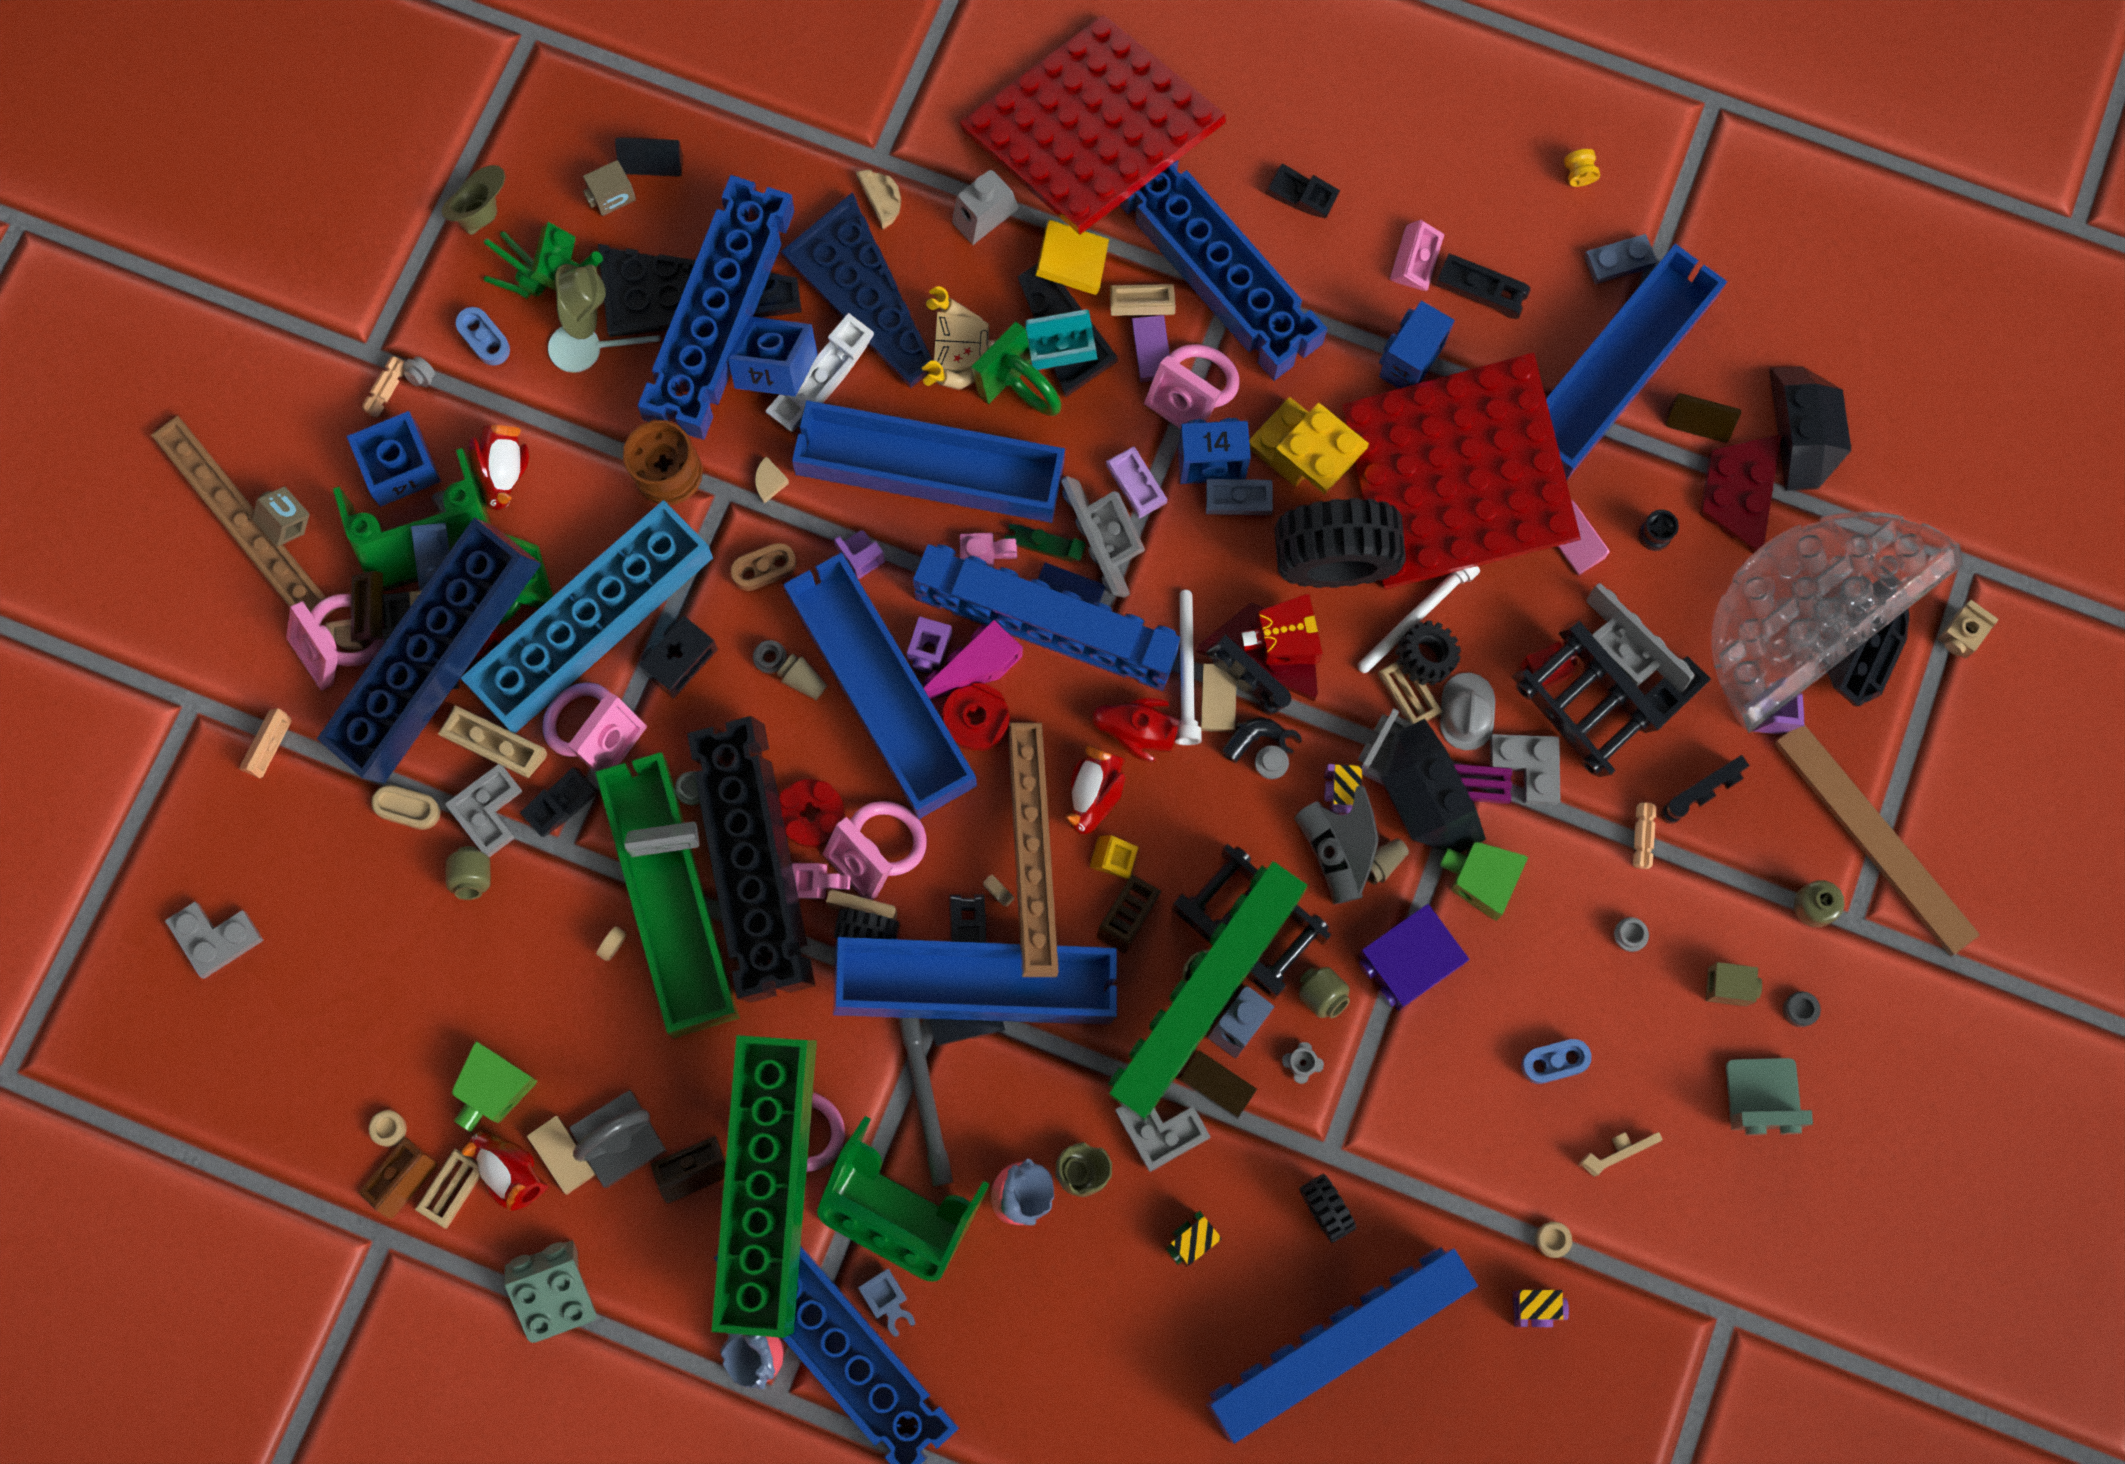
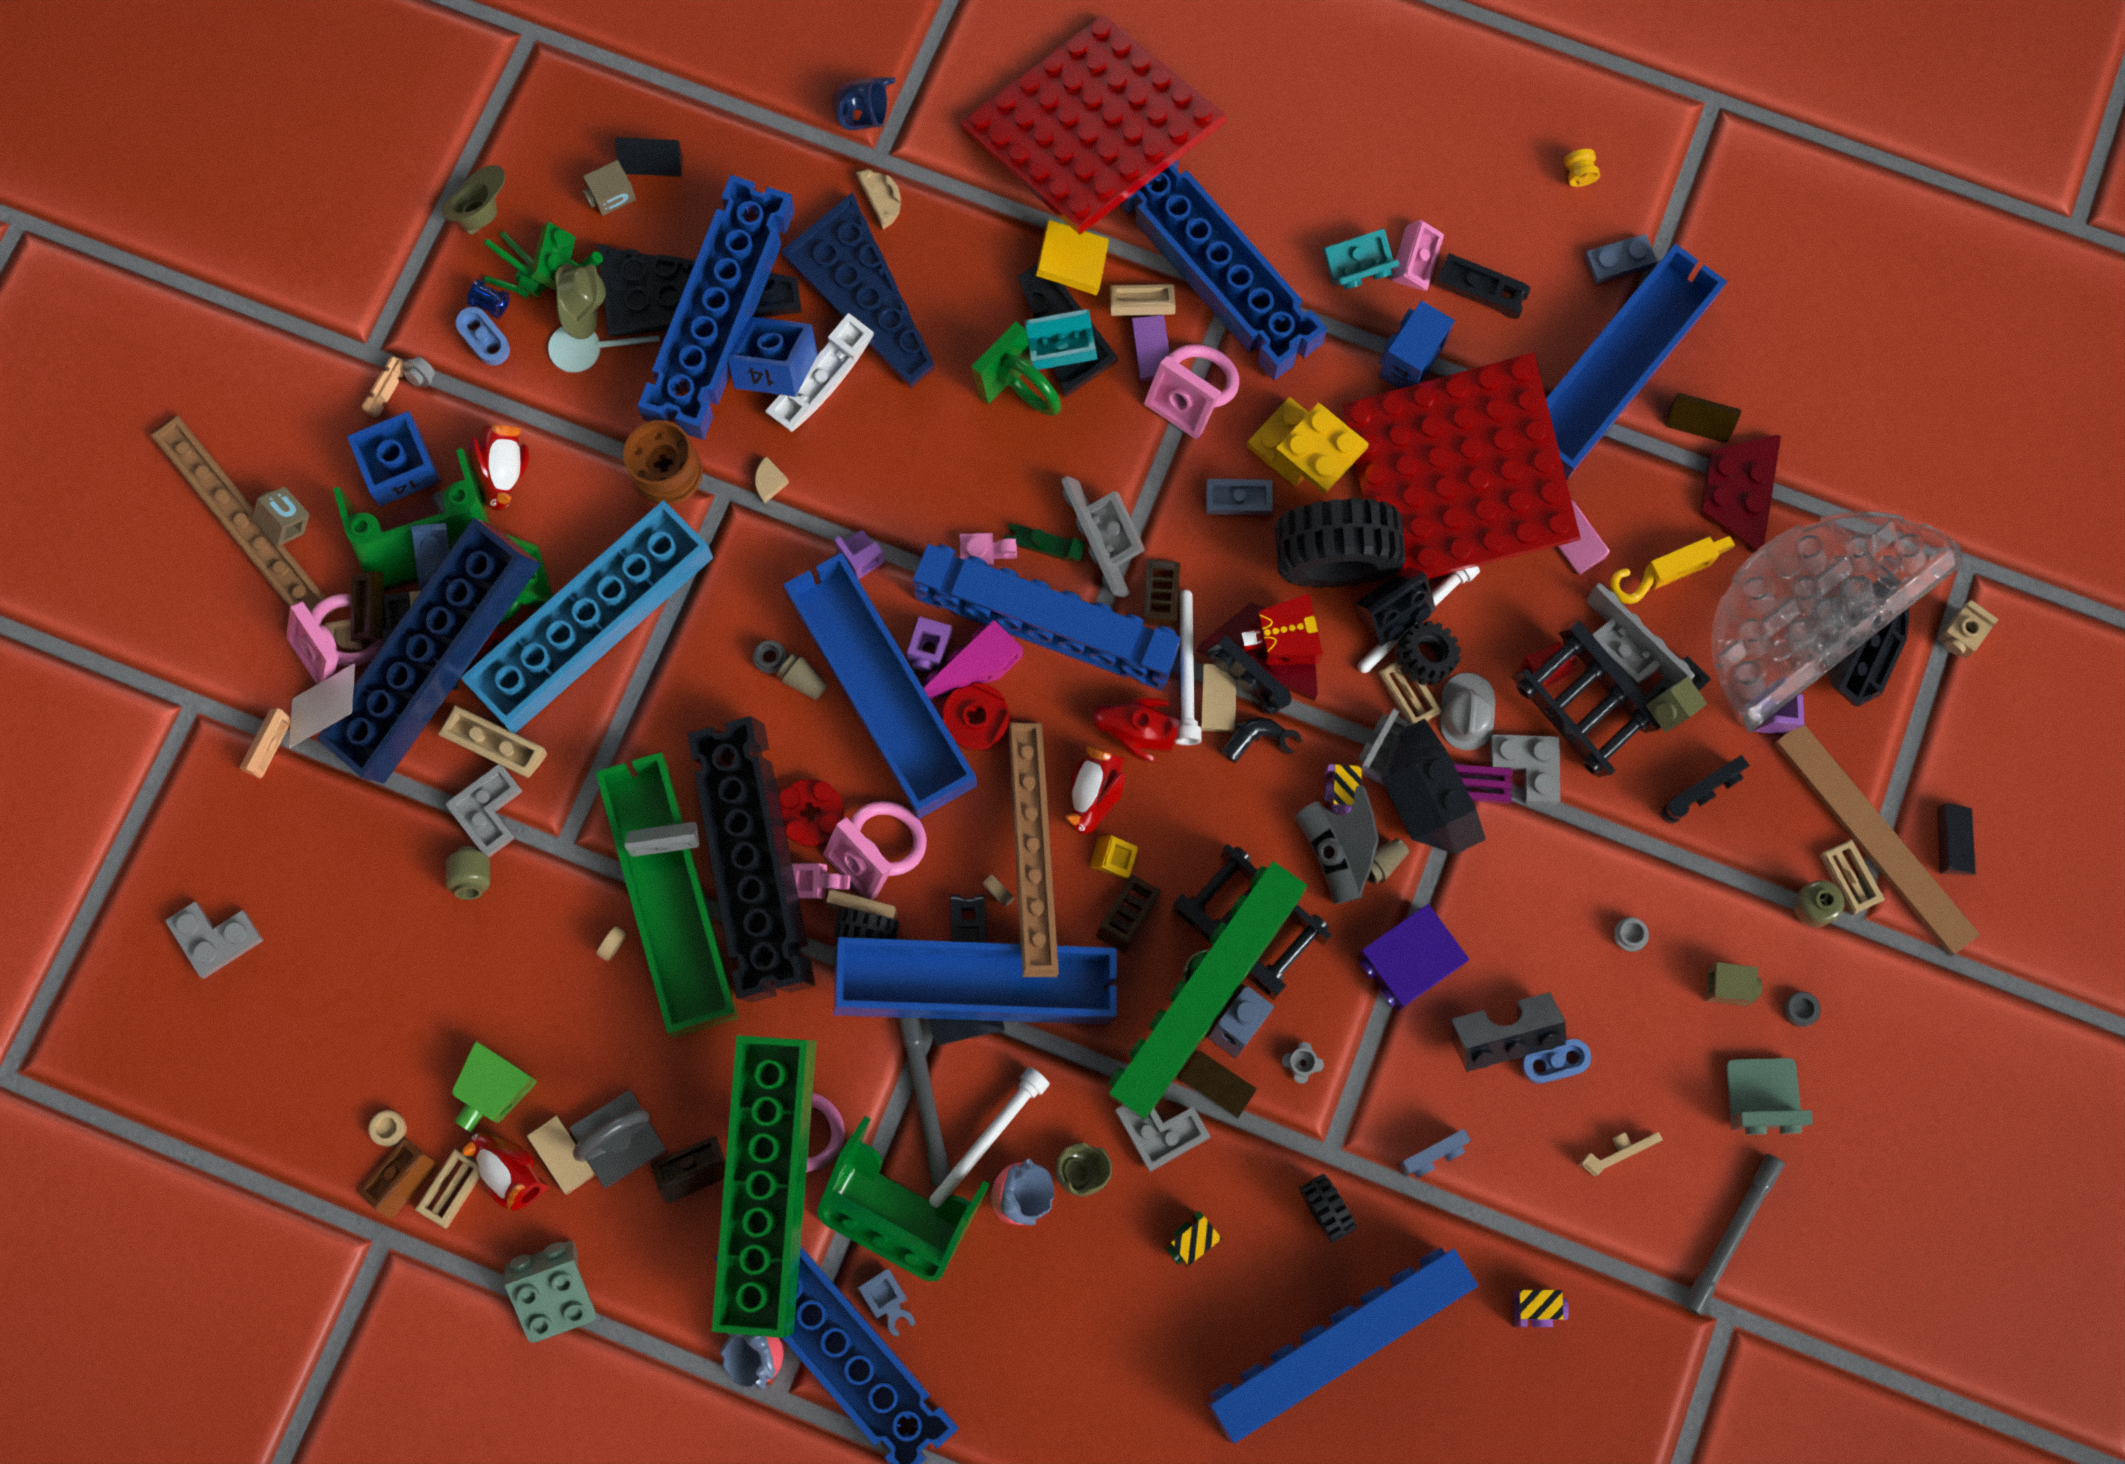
tan tile [371,785,440,830] -> none
black slope [520,767,599,837] -> none
bright pink tile [542,683,647,772] -> none
black brick [639,616,718,699] -> none
light grey plate [675,771,700,805] -> none
medium nougat plate [731,543,796,591] -> none
blue piece [792,400,1065,523] -> none
tan torso [922,286,997,390] -> none
light grey torso [952,170,1019,245] -> none
clear blue tile [1038,563,1106,604] -> none
lavender plate [1106,446,1168,518] -> none
blue brick [1178,418,1251,484] -> none
light grey plate [1255,746,1289,779] -> none
black slope [1265,163,1340,219] -> none
olive head [1299,967,1350,1018] -> none
bright green torso [1439,842,1528,921] -> none
tan tile [1535,1222,1572,1258] -> none
light nougat axle [1633,803,1657,869] -> none
black wheel [1638,509,1679,551] -> none
black wedge [1769,366,1852,491] -> none
none -> white sticker [289,664,355,748]
none -> clear blue bush [467,279,510,319]
none -> dark blue piece [832,77,896,130]
none -> white piece [929,1067,1050,1208]
none -> dark brown slope [1143,560,1180,627]
none -> teal bracket [1322,229,1400,290]
none -> black slope [1354,567,1436,647]
none -> sand blue plate [1398,1129,1471,1178]
none -> black arch [1451,992,1566,1072]
none -> yellow piece [1609,536,1735,604]
none -> olive brick [1646,676,1708,733]
none -> dark grey piece [1682,1154,1785,1316]
none -> tan tile [1819,839,1885,916]
none -> black slope [1937,803,1976,875]

